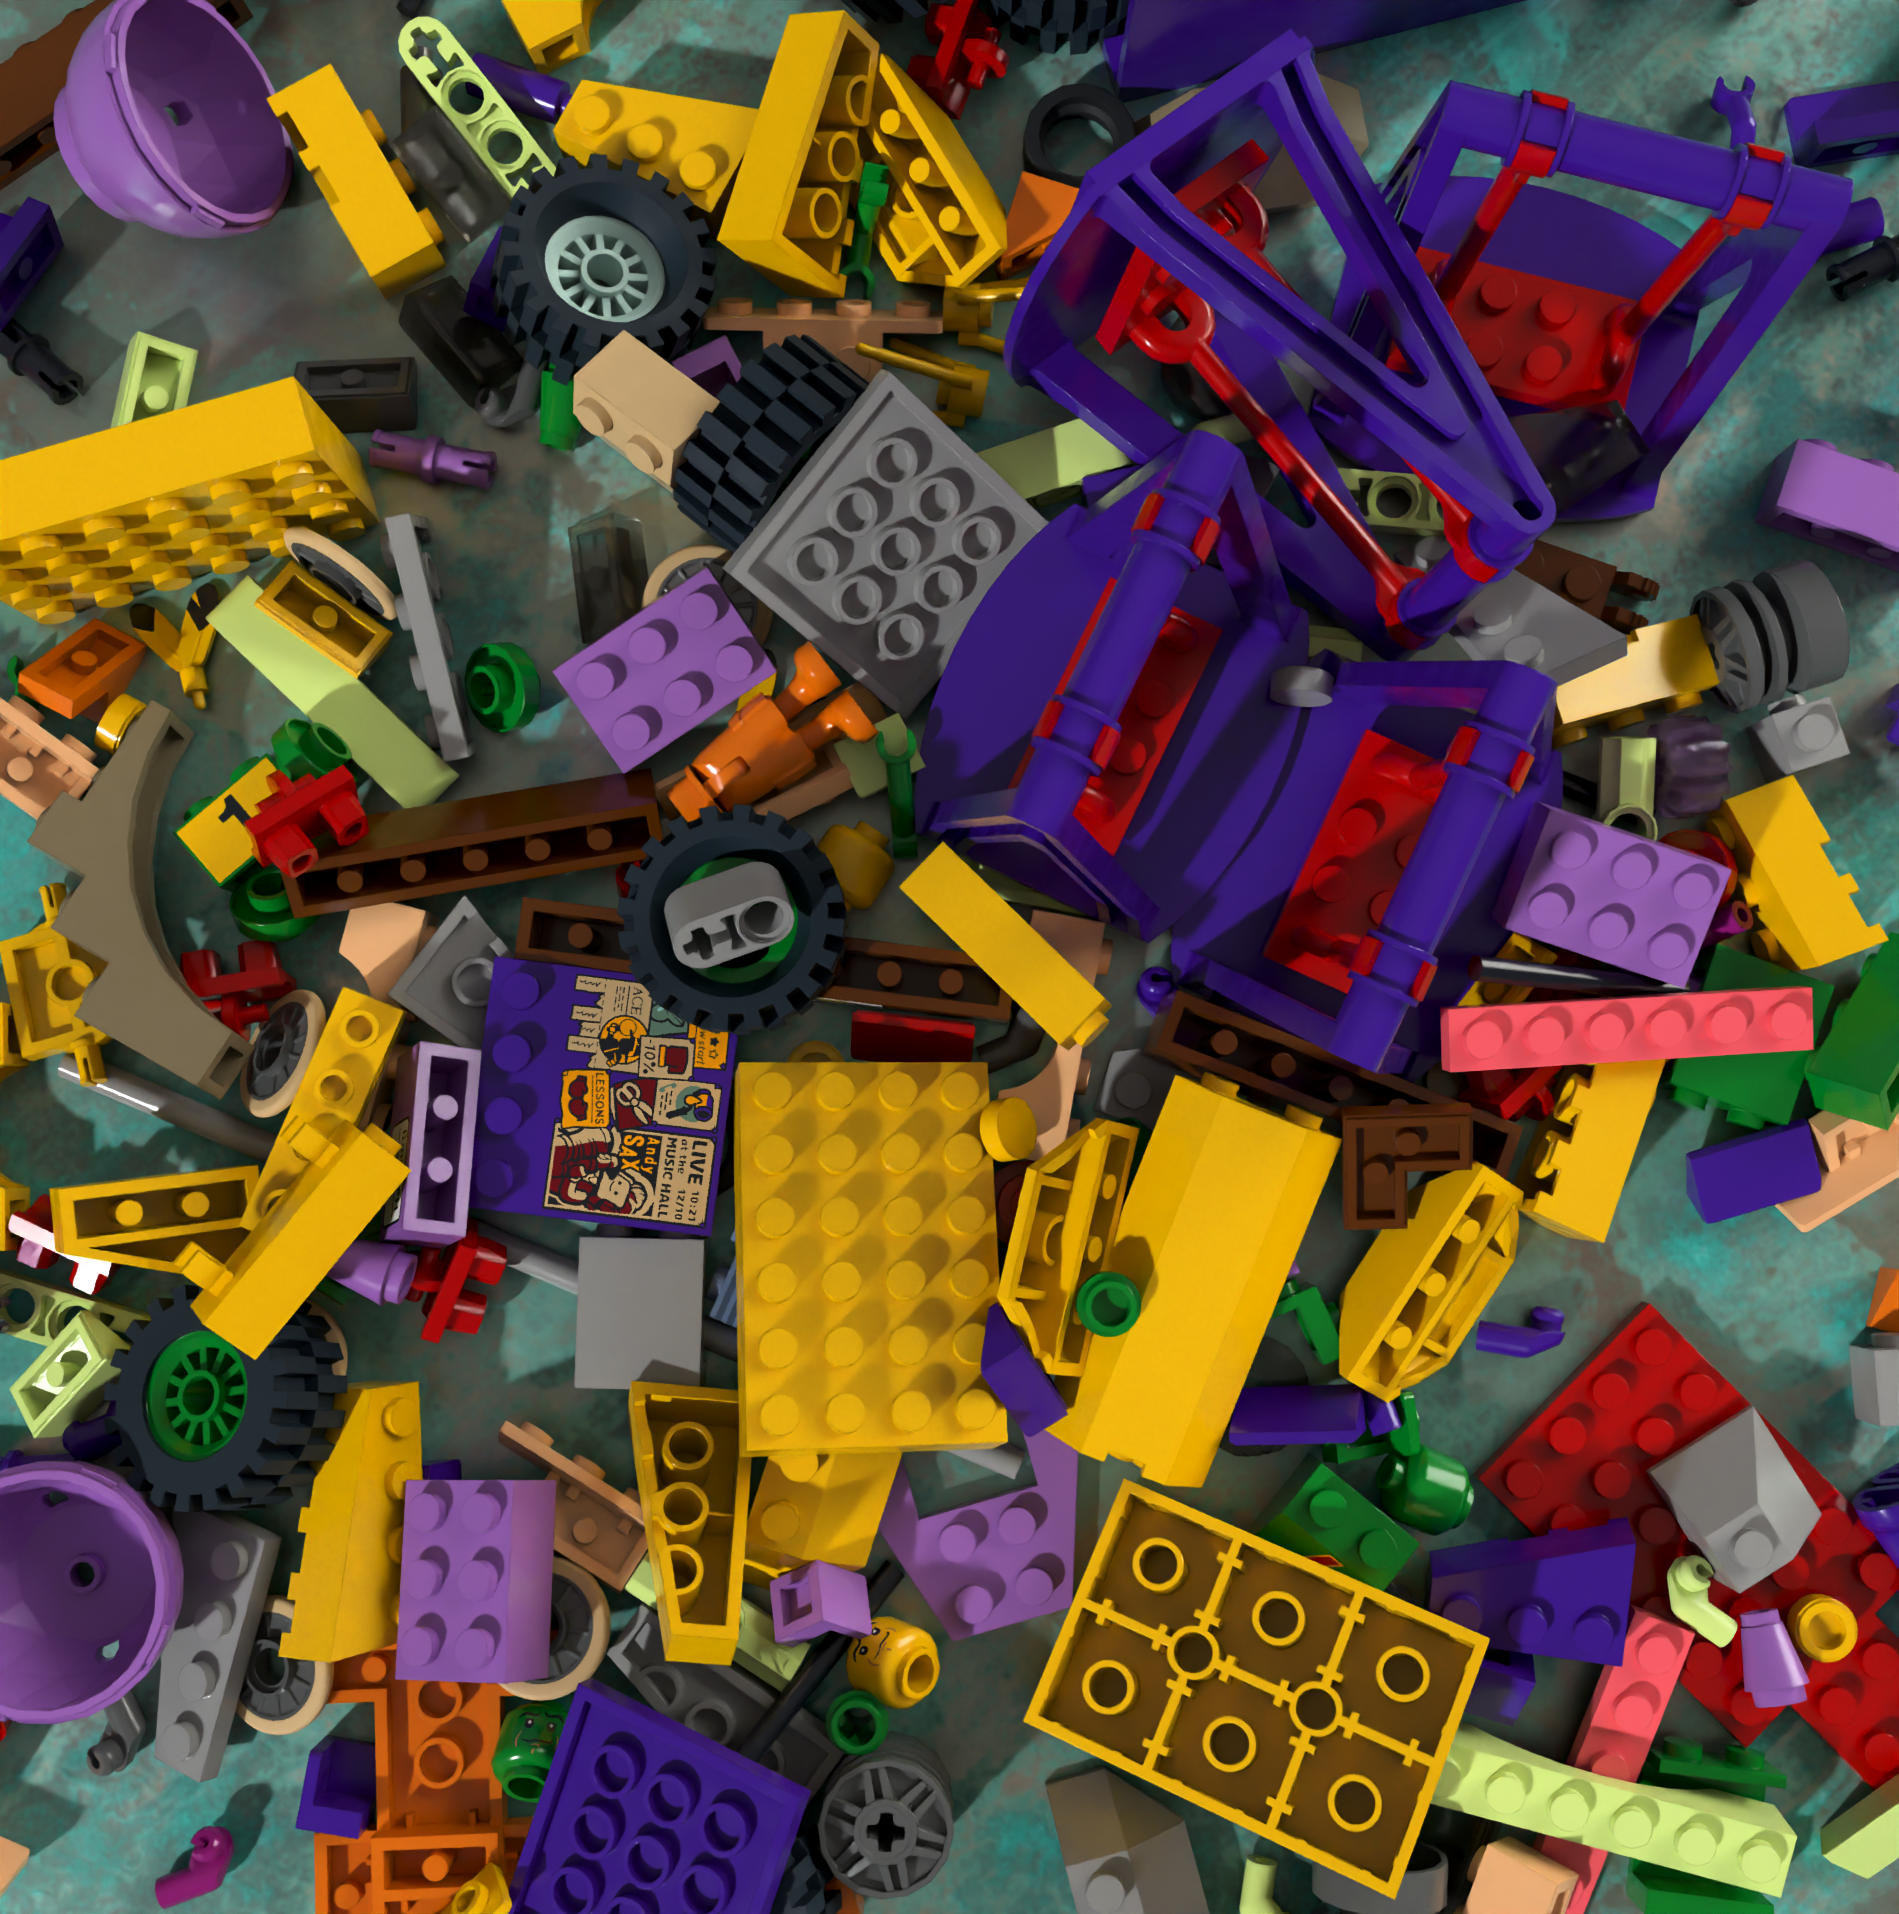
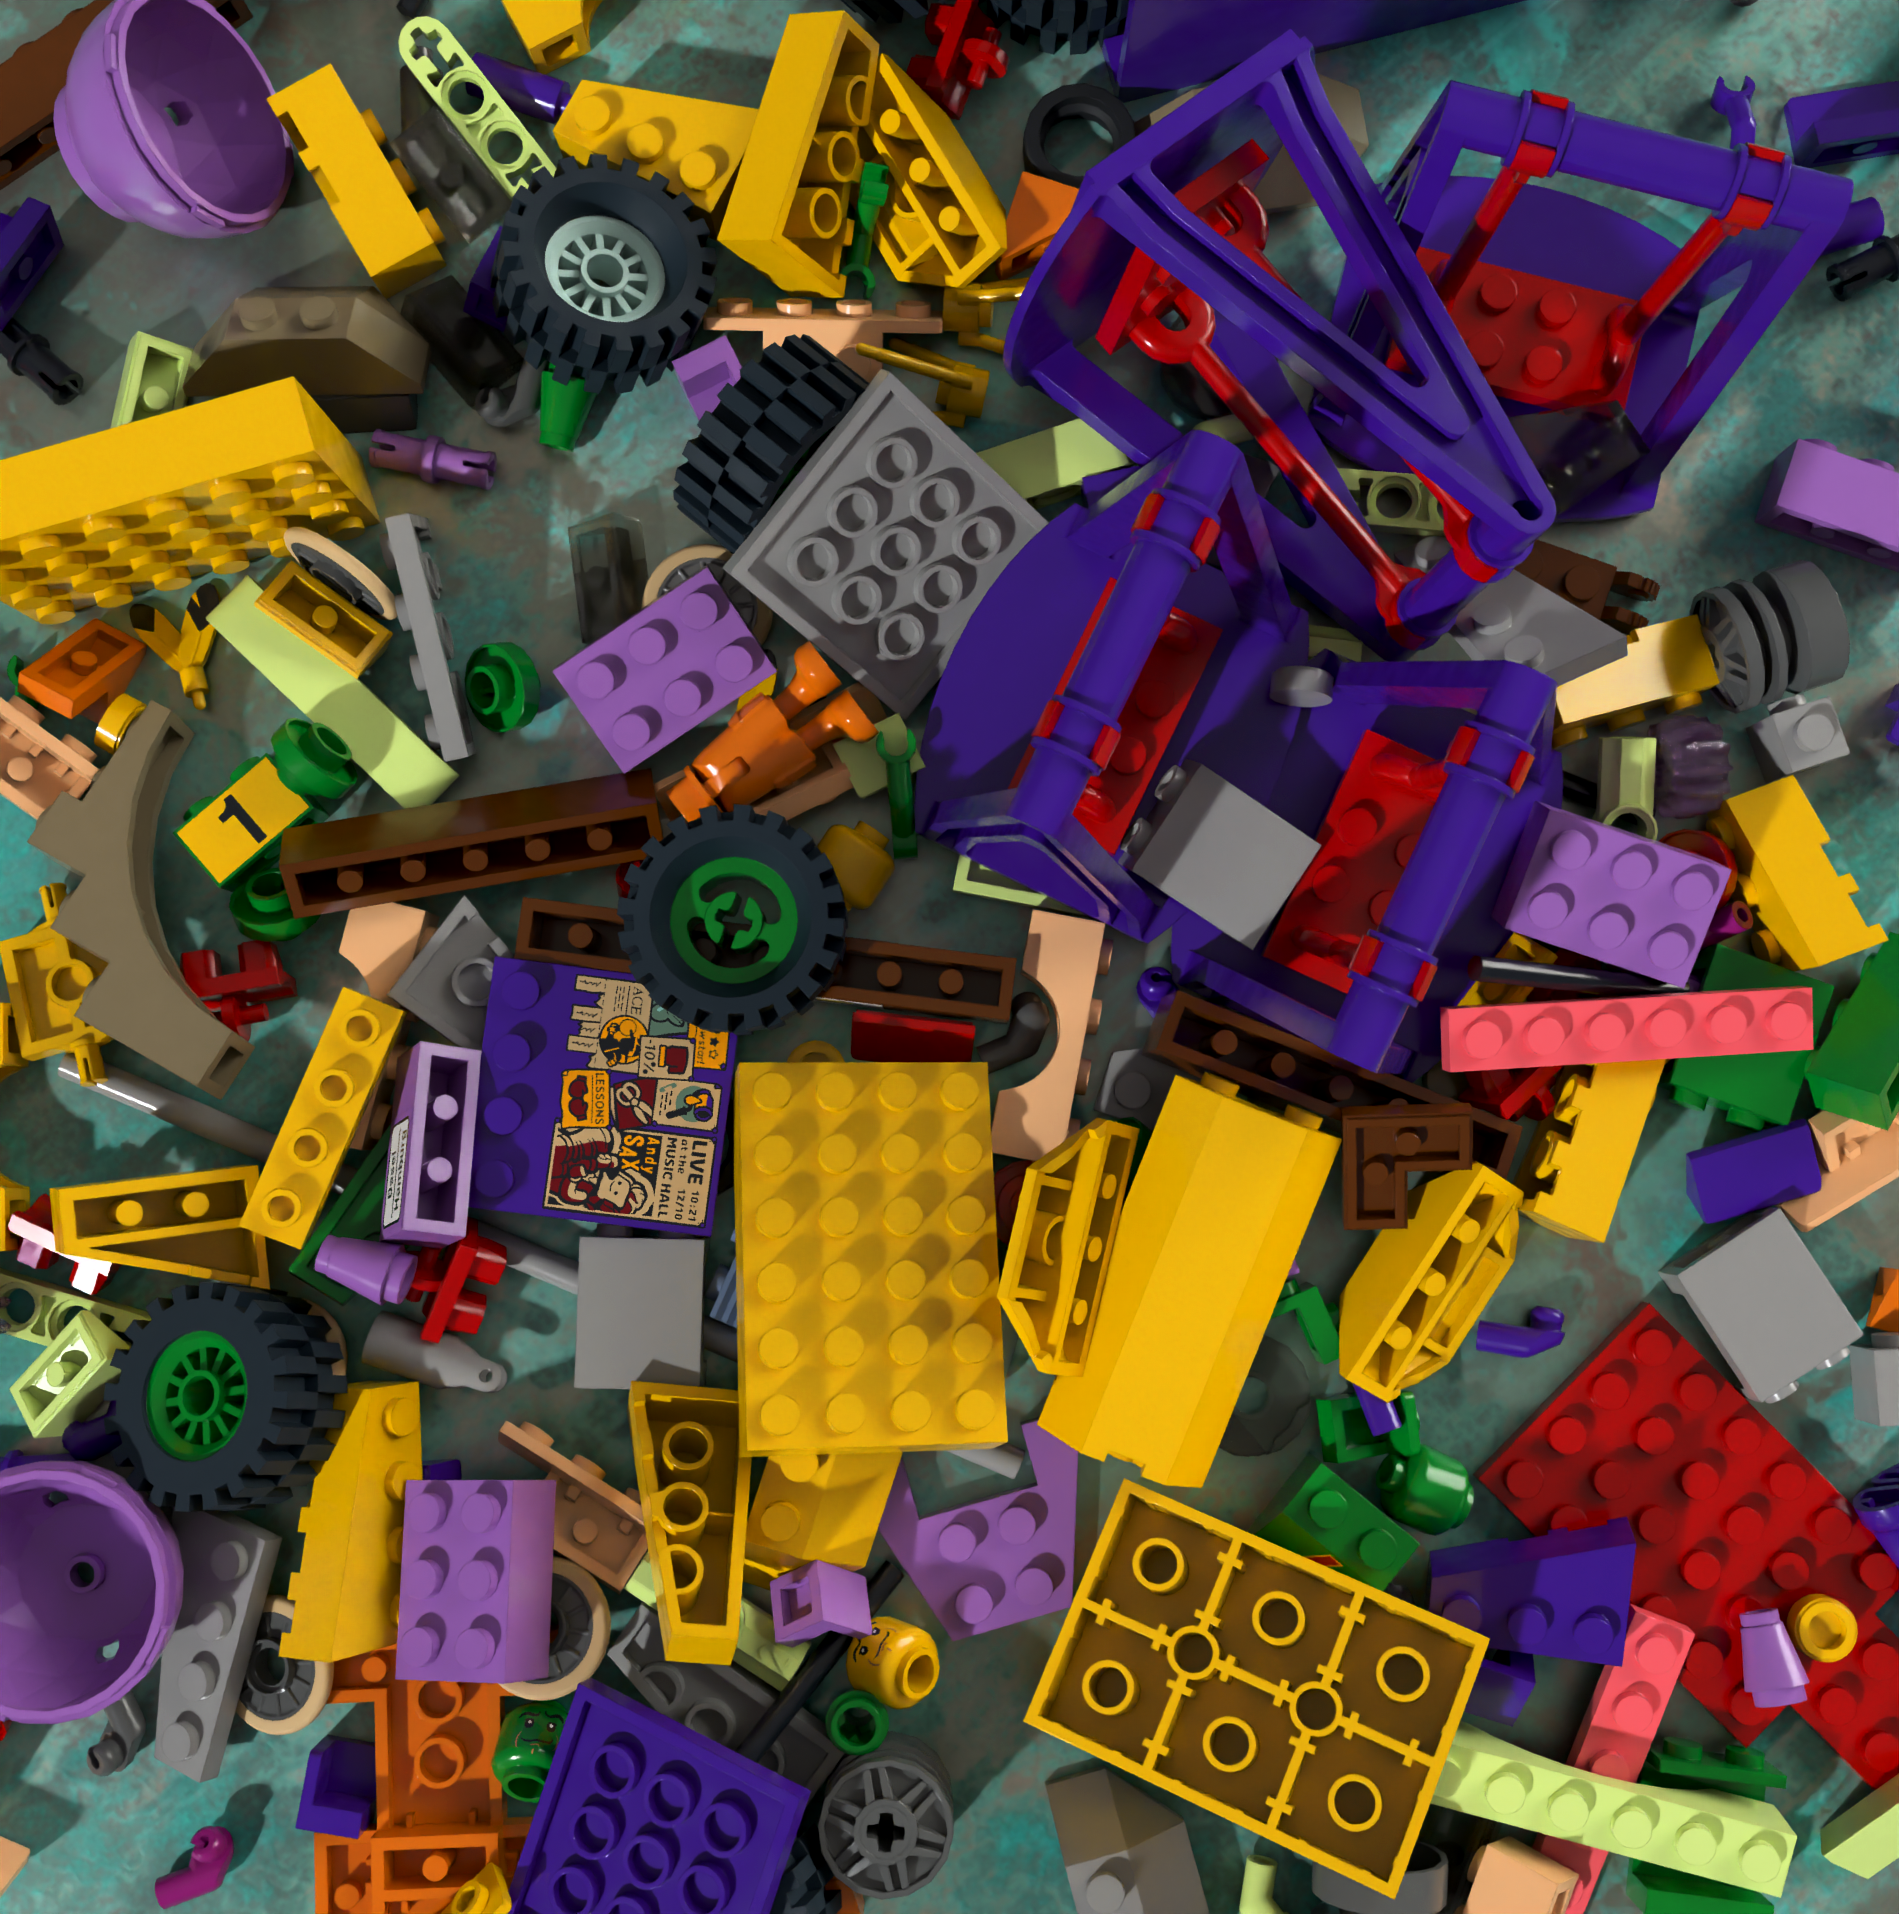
yellow brick [173,1115,412,1360] -> none
wheel [240,989,326,1118] -> none
red hips [243,764,369,879] -> none
tan slope [573,330,720,493] -> none
light grey beam [664,862,794,968] -> none
yellow brick [899,841,1112,1051] -> none
yellow tile [980,1097,1037,1162] -> none
dark purple slope [981,1303,1068,1437] -> none
green plate [1076,1271,1141,1337] -> none
dark purple slope [1229,1384,1366,1446] -> none
light grey slope [1646,1405,1822,1594] -> none
yellowish green arm [1667,1555,1738,1648] -> none
none -> dark tan wedge [182,286,432,397]
none -> light grey piece [361,1310,508,1393]
none -> light grey panel [1118,759,1322,950]
none -> light grey panel [1658,1207,1864,1403]

